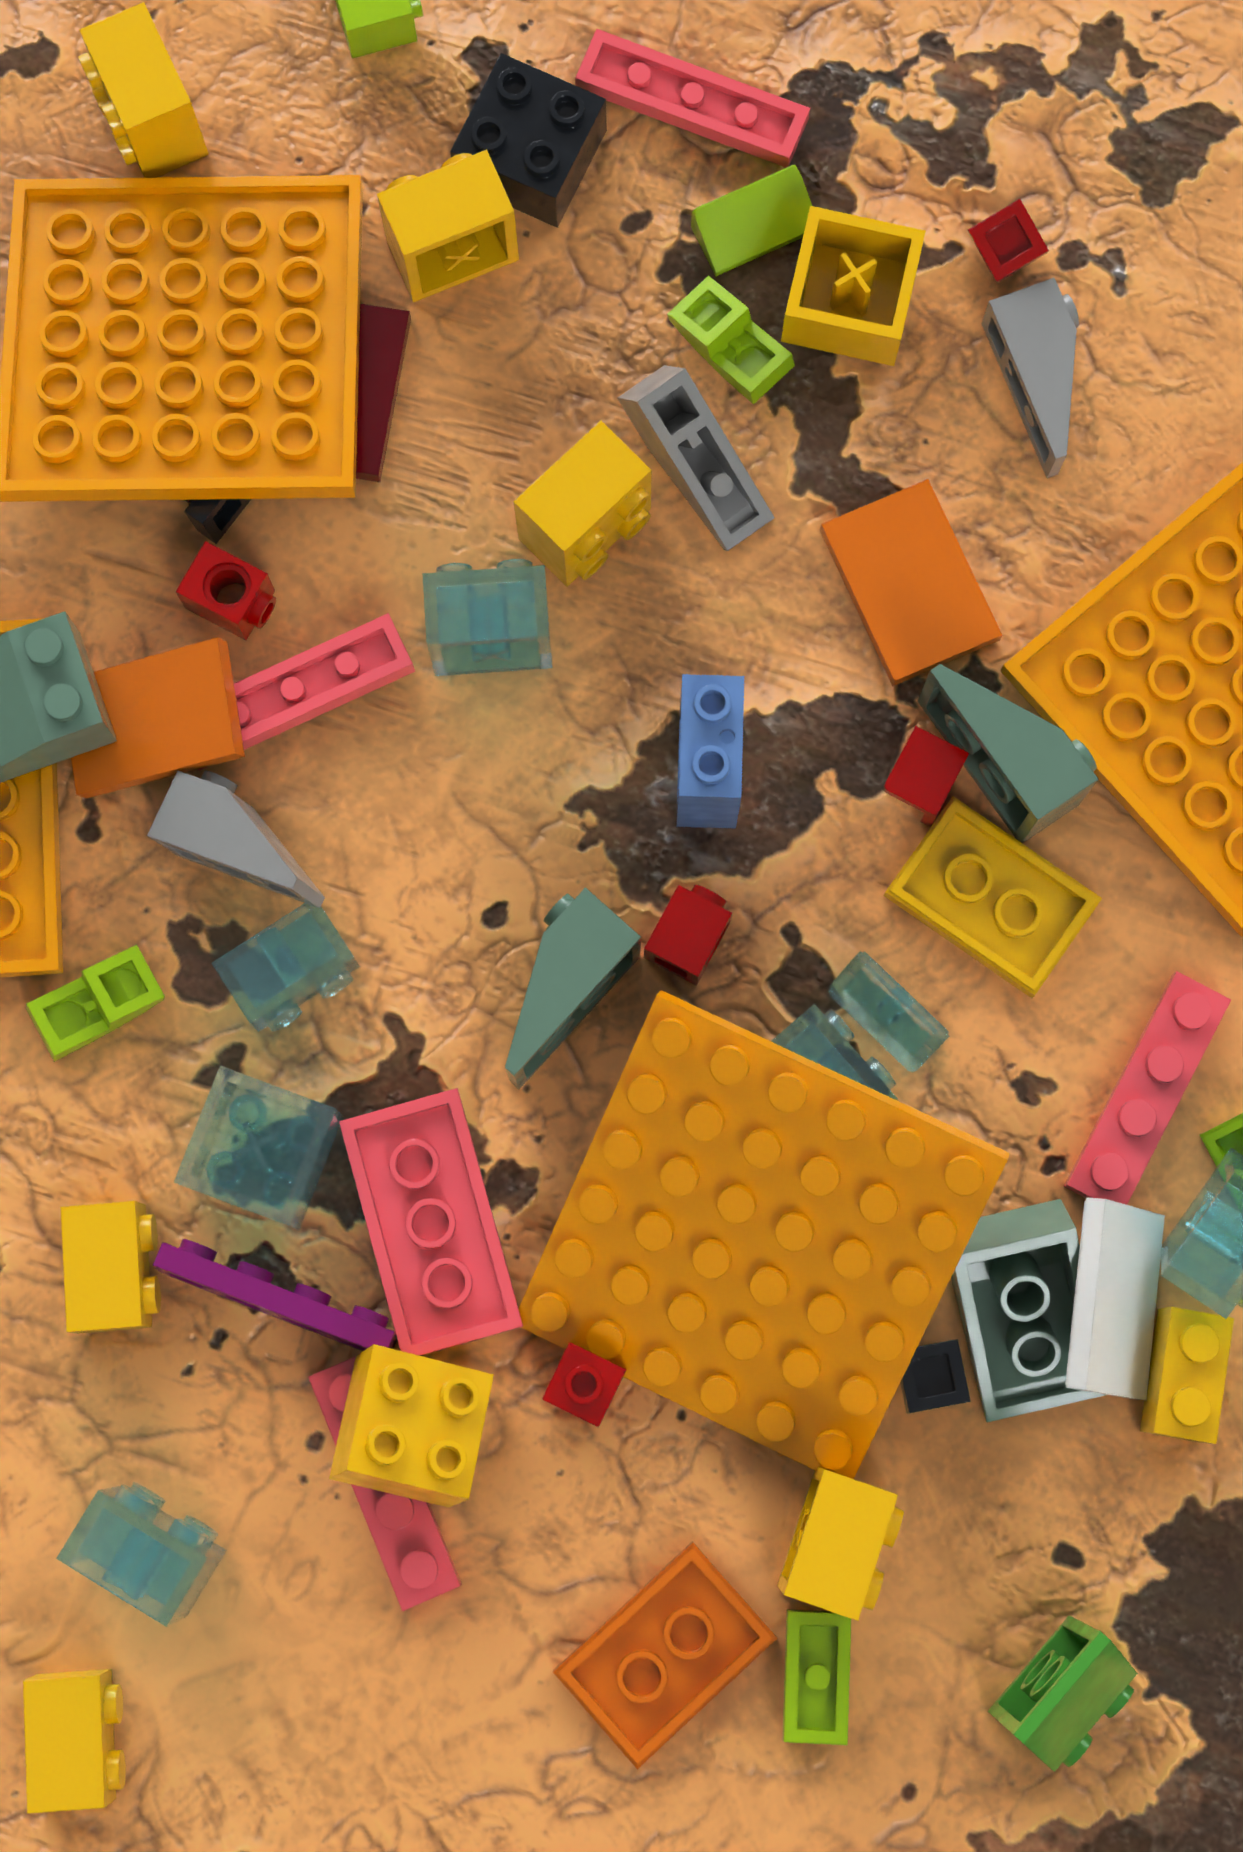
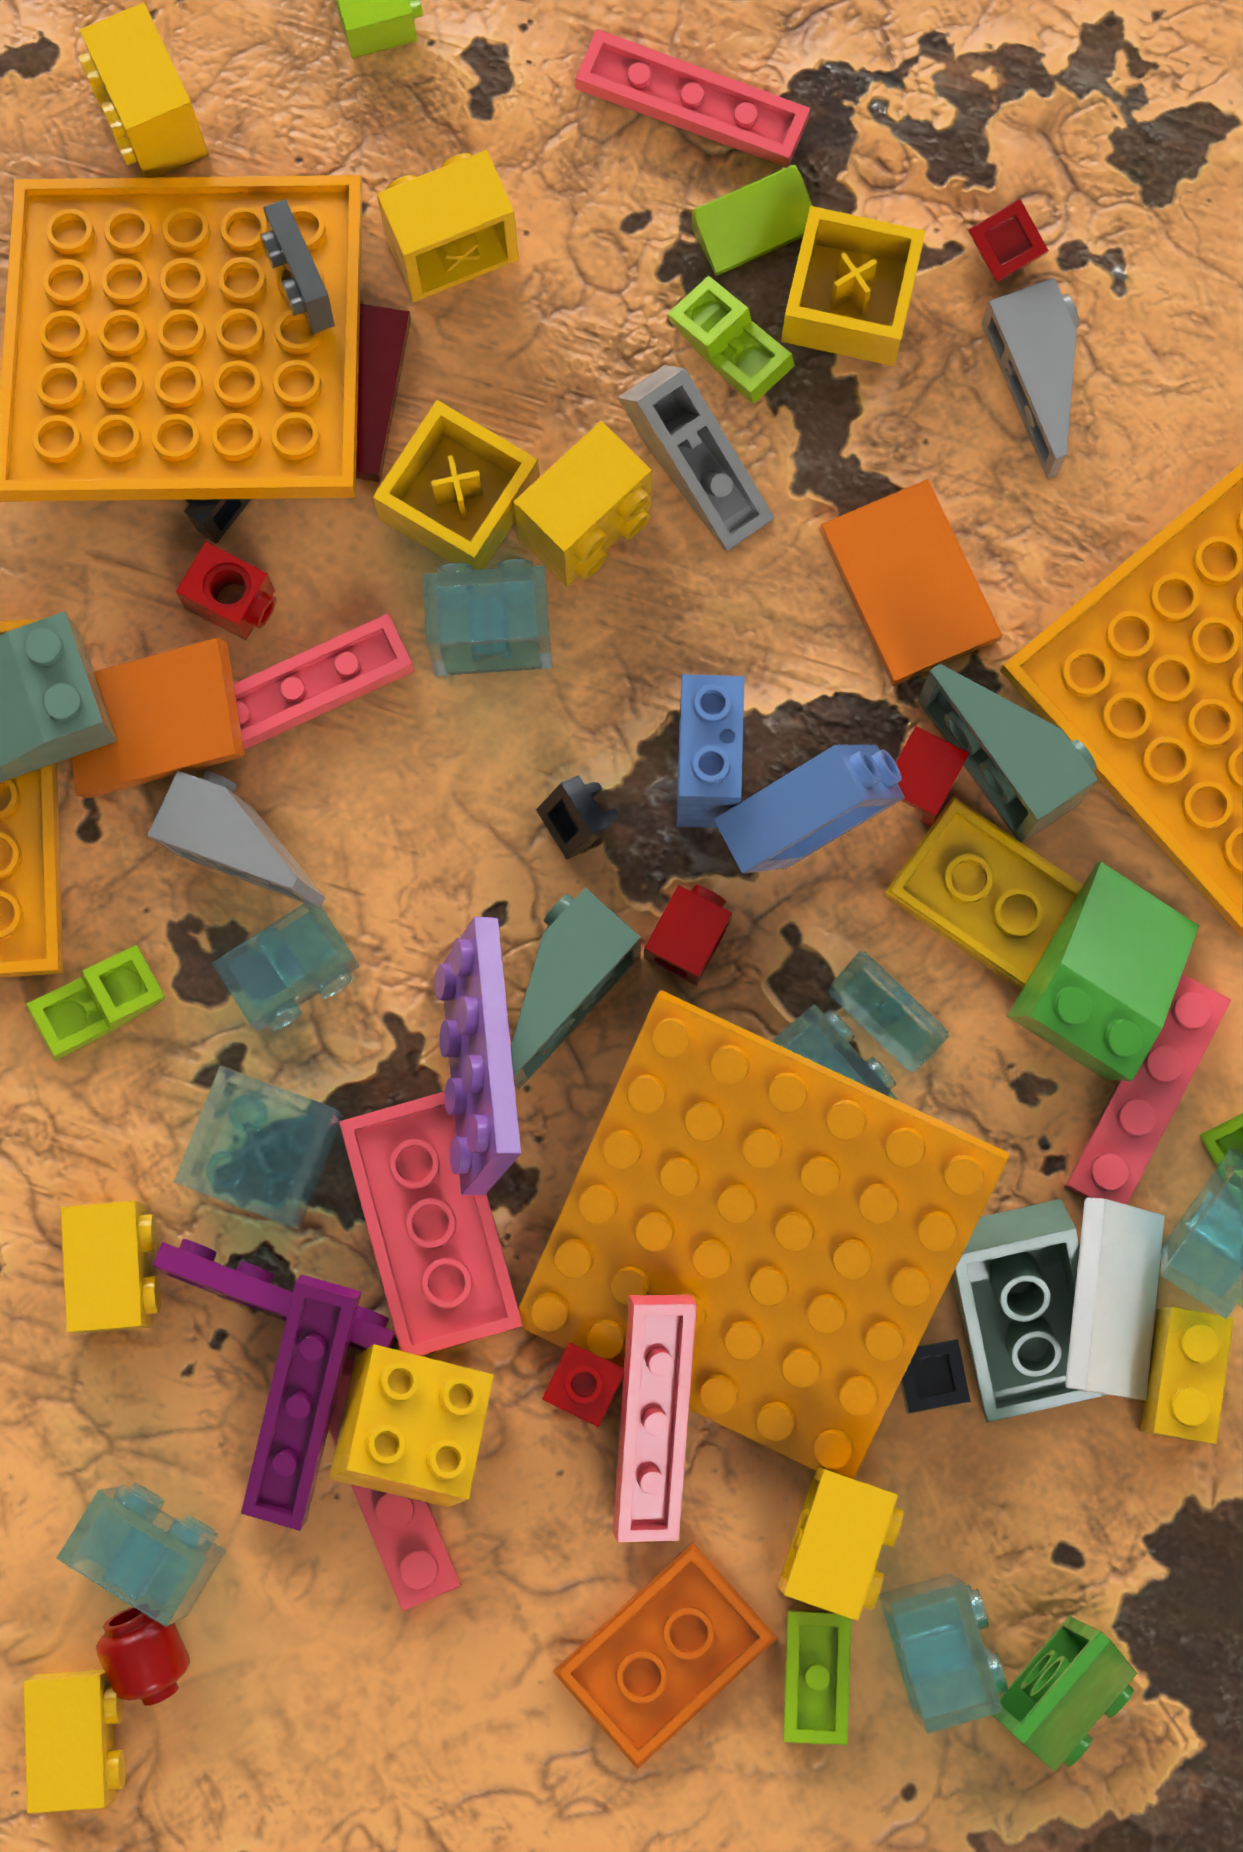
black brick [450,53,607,228] -> none
none -> red head [96,1604,190,1706]
none -> magenta plate [241,1274,362,1531]
none -> dark grey plate [260,199,335,334]
none -> yellow brick [373,400,540,579]
none -> medium lavender plate [435,917,521,1195]
none -> black tile [536,775,619,860]
none -> plate [613,1295,697,1542]
none -> medium blue window [714,745,905,873]
none -> clear light blue brick [879,1573,1008,1734]
none -> bright green slope [1007,861,1199,1081]

